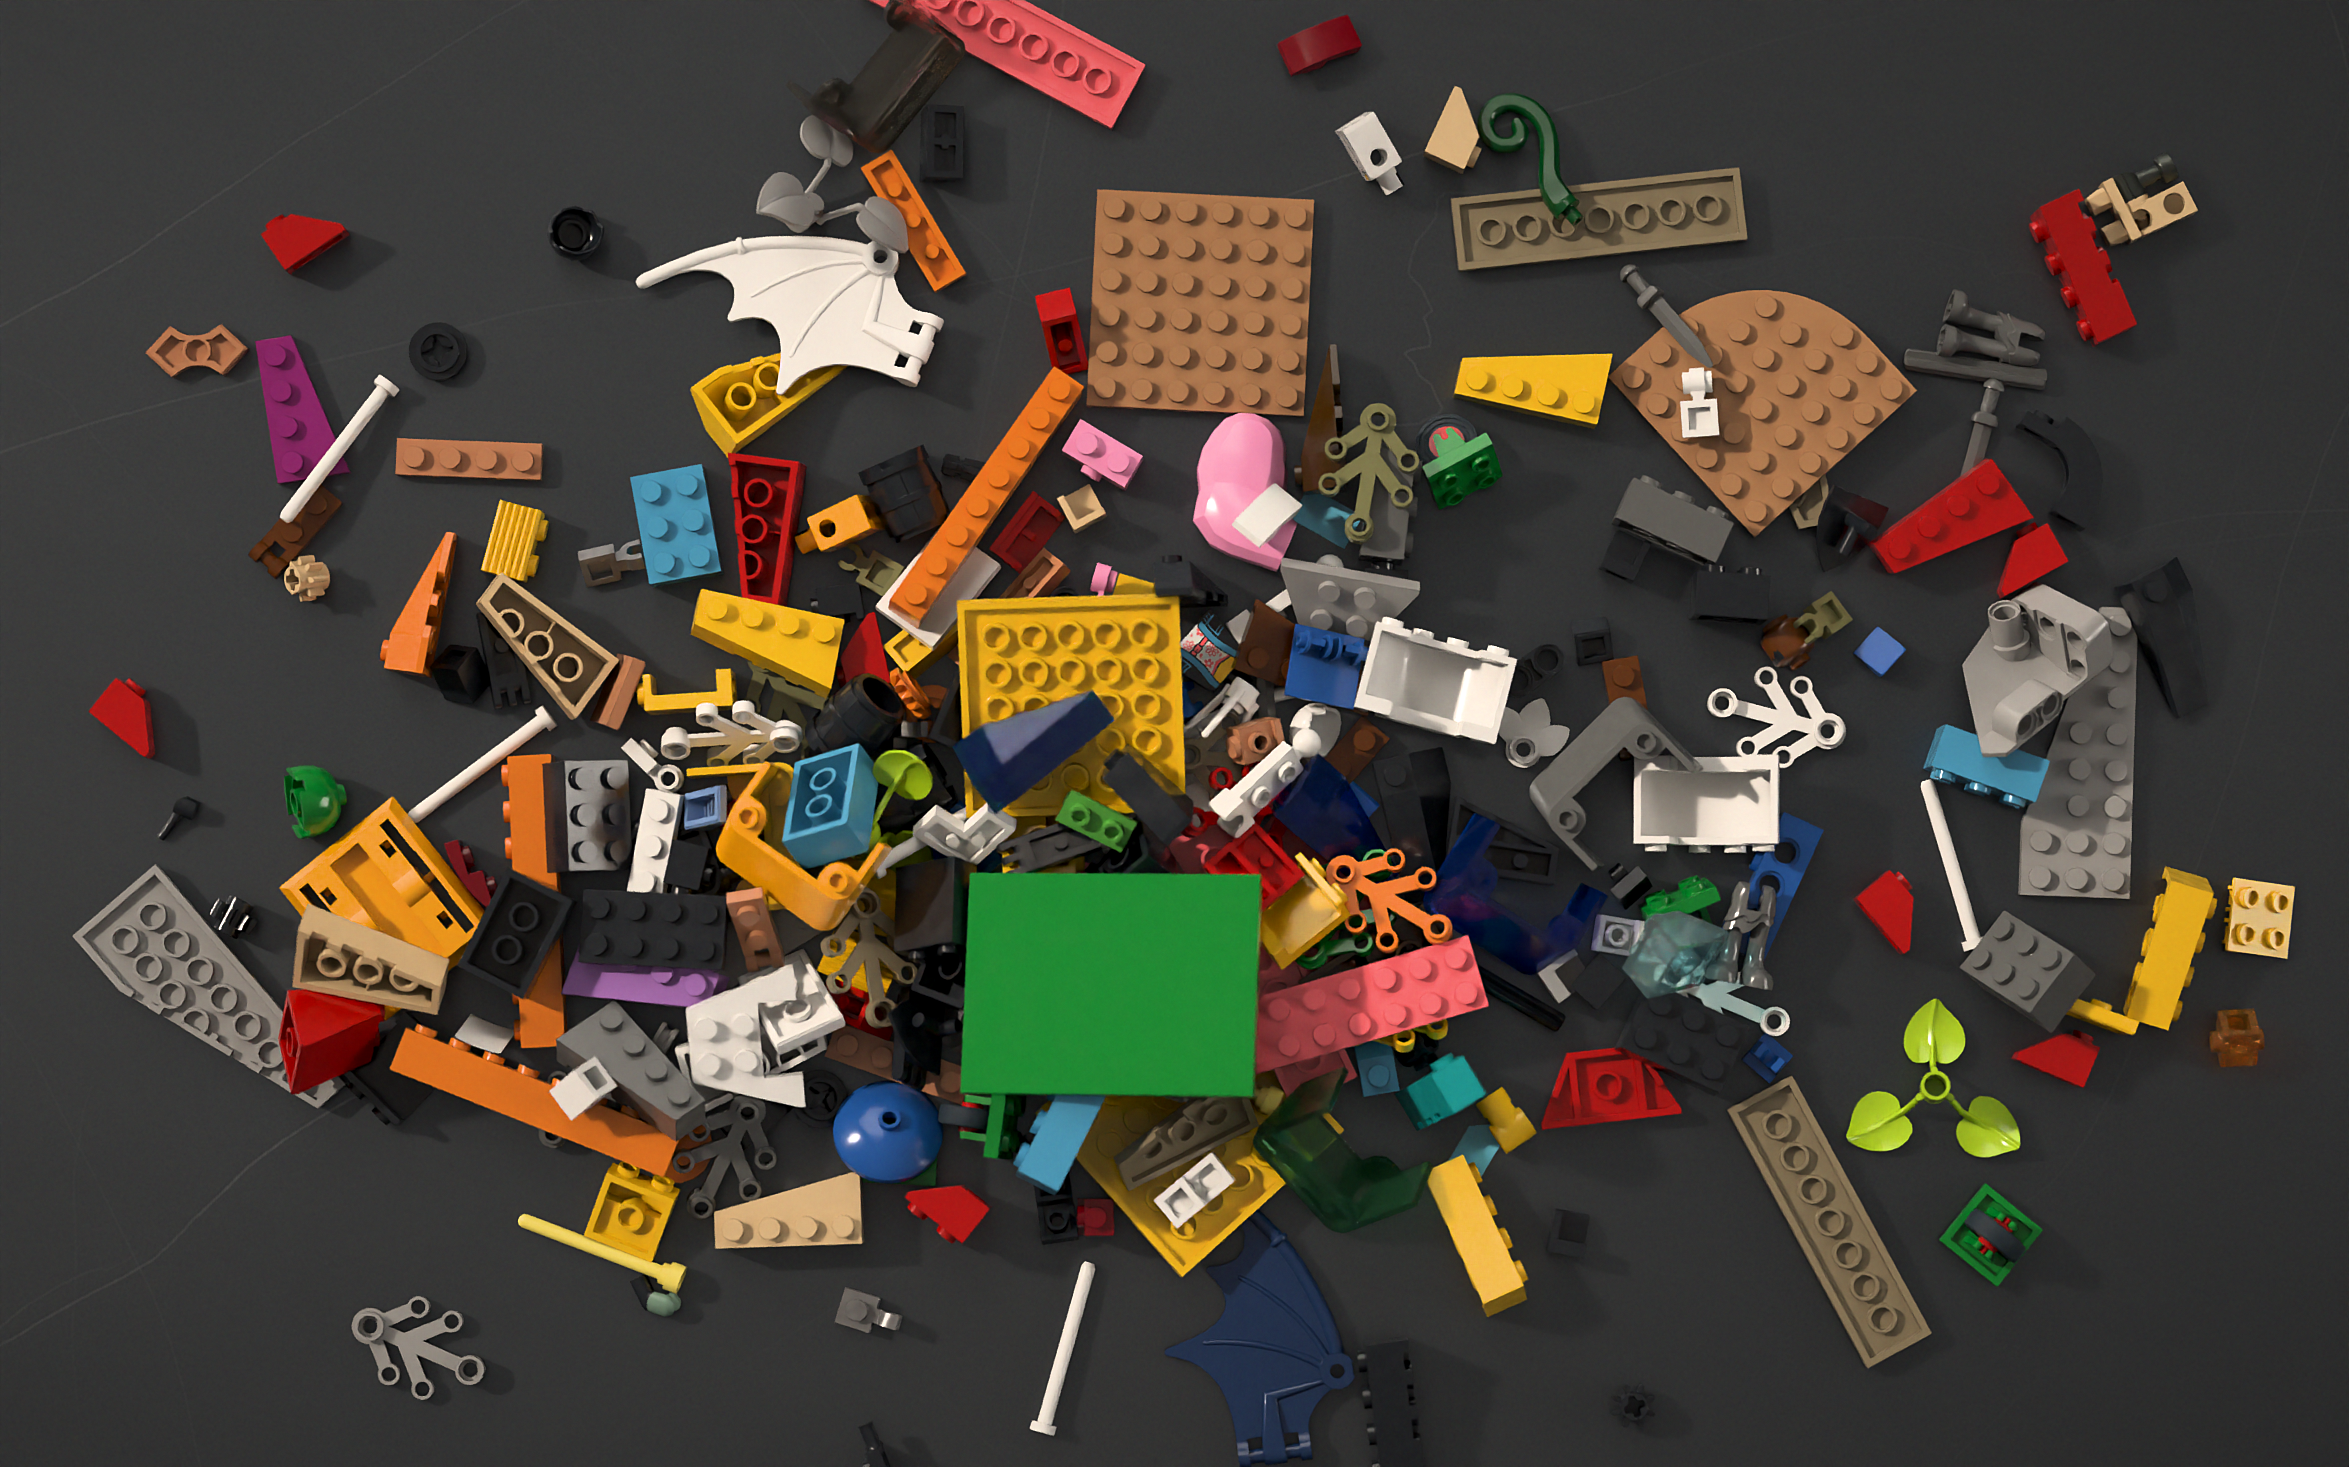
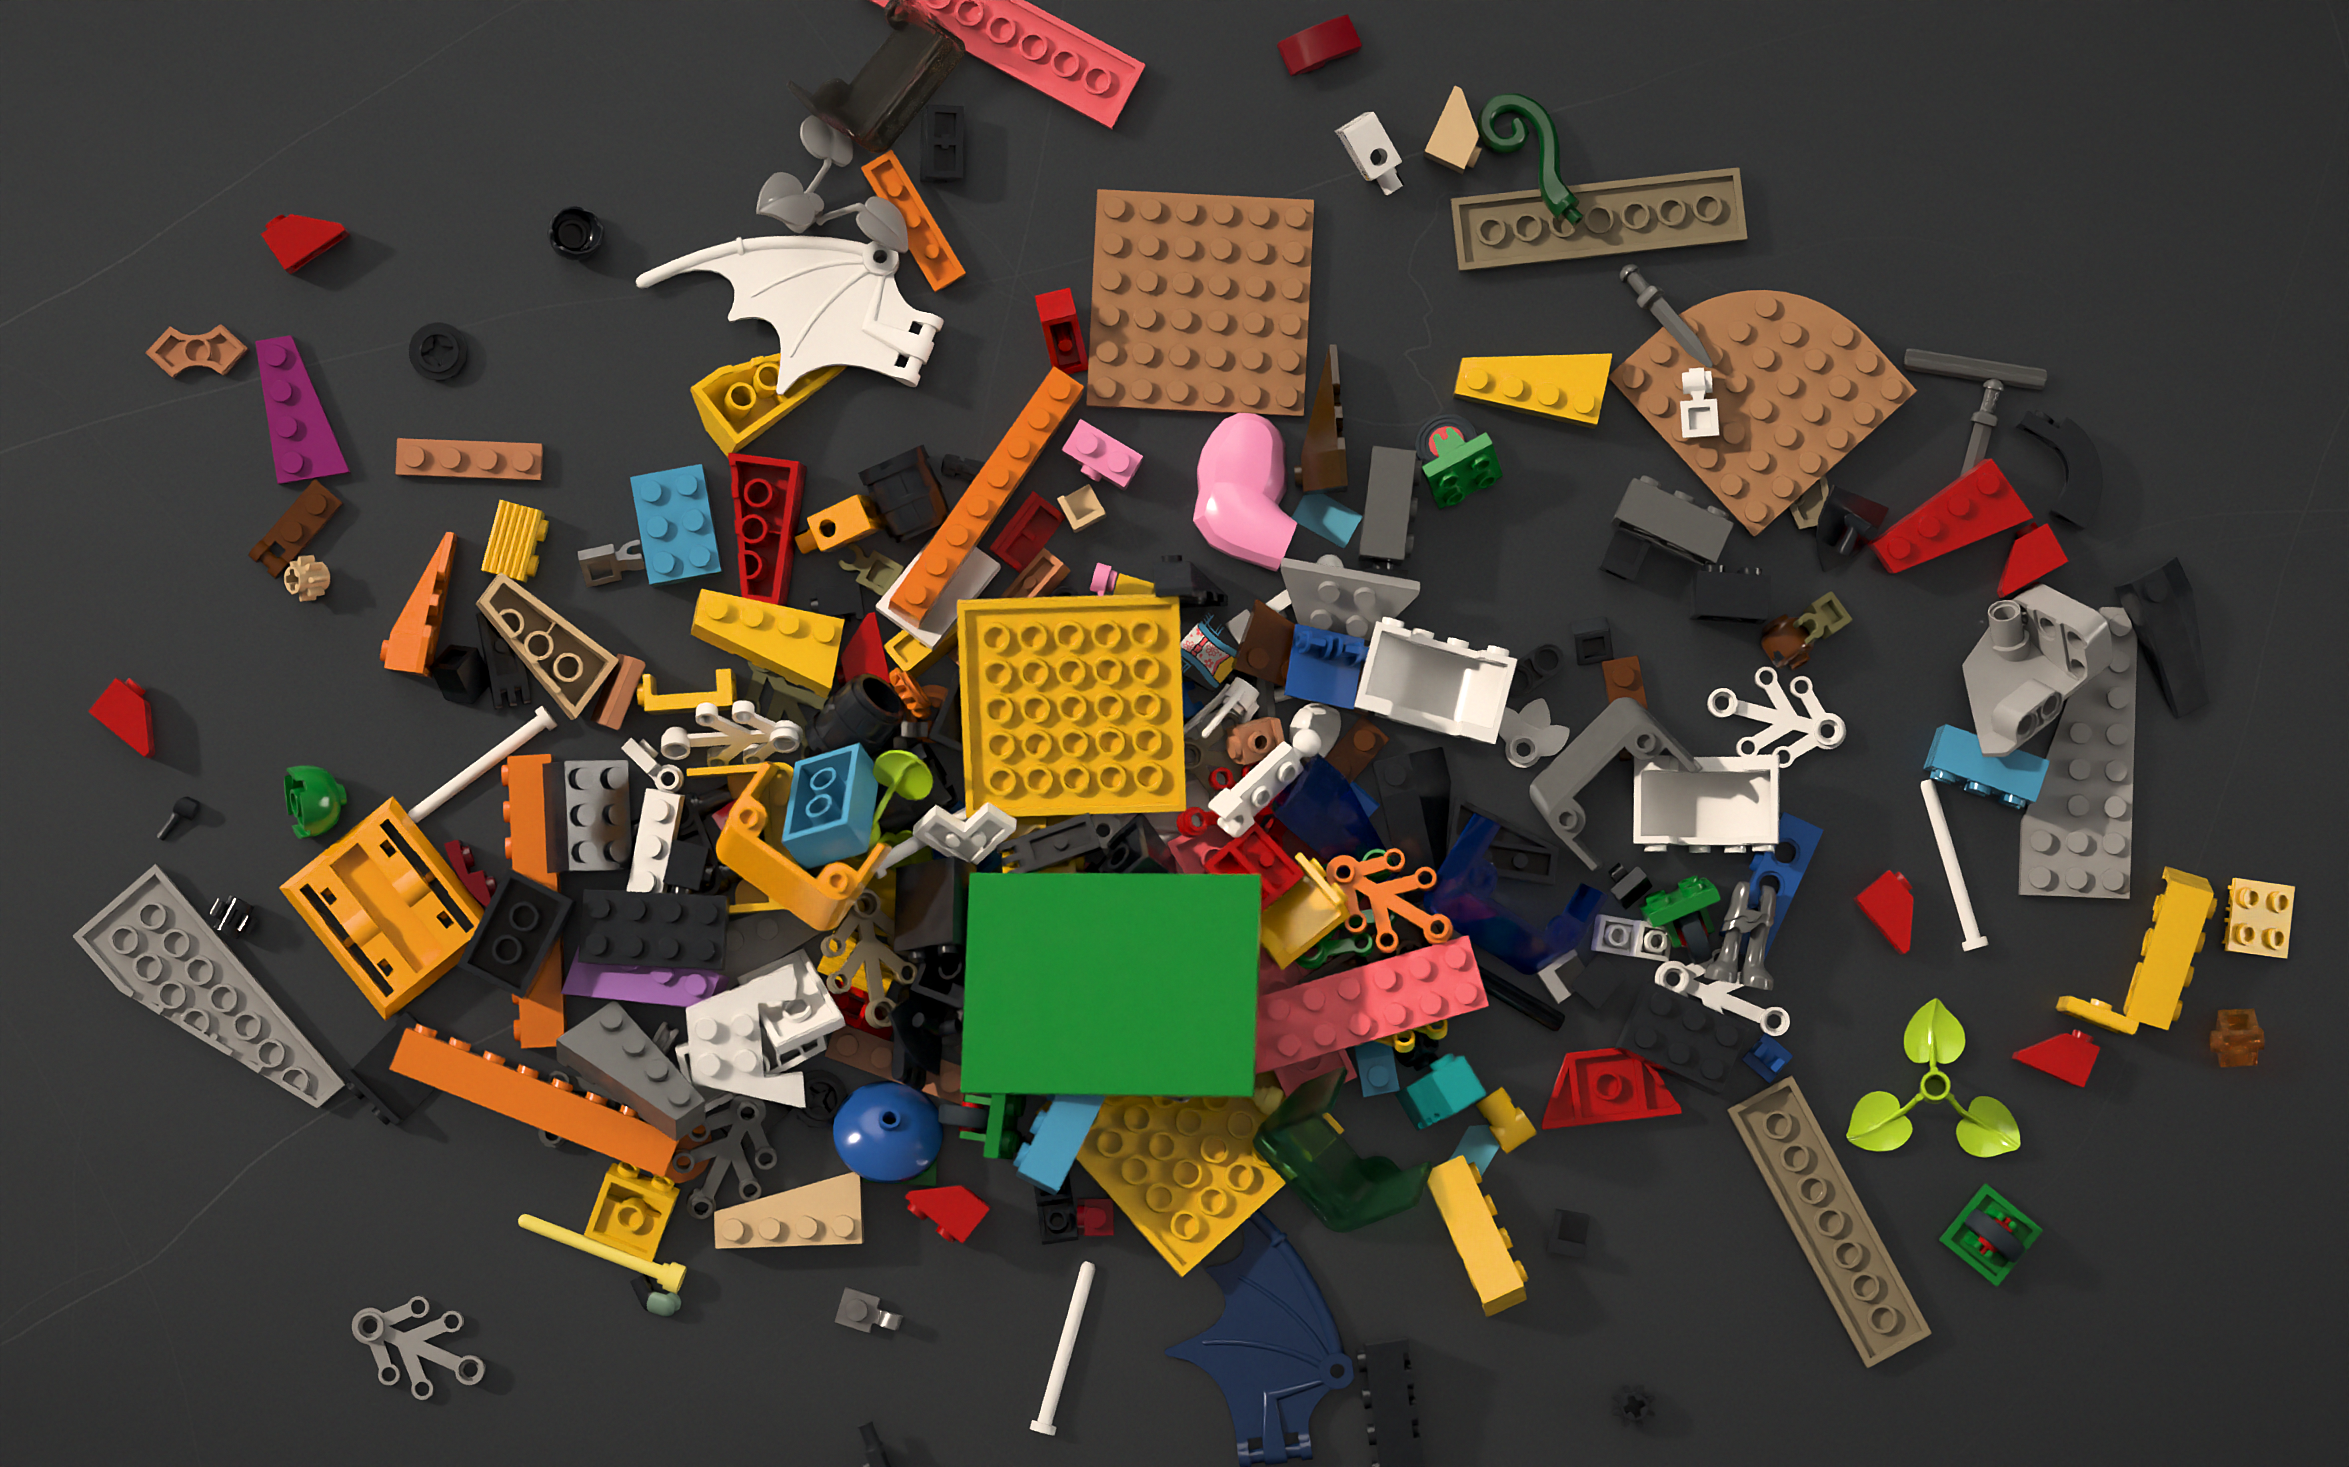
red slope [278,989,385,1094] -> none
white bar [280,375,399,523] -> none
tan wedge [292,903,449,1015] -> none
white sticker [455,1014,514,1053] -> none
white brick [549,1057,617,1121] -> none
medium blue slope [684,785,727,831] -> none
nougat plate [726,887,785,973] -> none
clear blue wedge [953,690,1115,814] -> none
bright green hinge [1055,790,1137,852] -> none
black slope [1103,743,1194,846] -> none
dark tan wing [1113,1097,1259,1191] -> none
white slope [1154,1151,1236,1228] -> none
white slope [1232,483,1303,548] -> none
olive plant [1318,403,1419,544] -> none
clear light blue slope [1622,910,1730,999] -> none
slope [1853,626,1907,678] -> none
dark grey piece [1937,289,2046,367] -> none
dark grey brick [1960,910,2096,1033] -> none
red wedge [2029,189,2137,347] -> none
tan hips [2084,152,2198,247] -> none

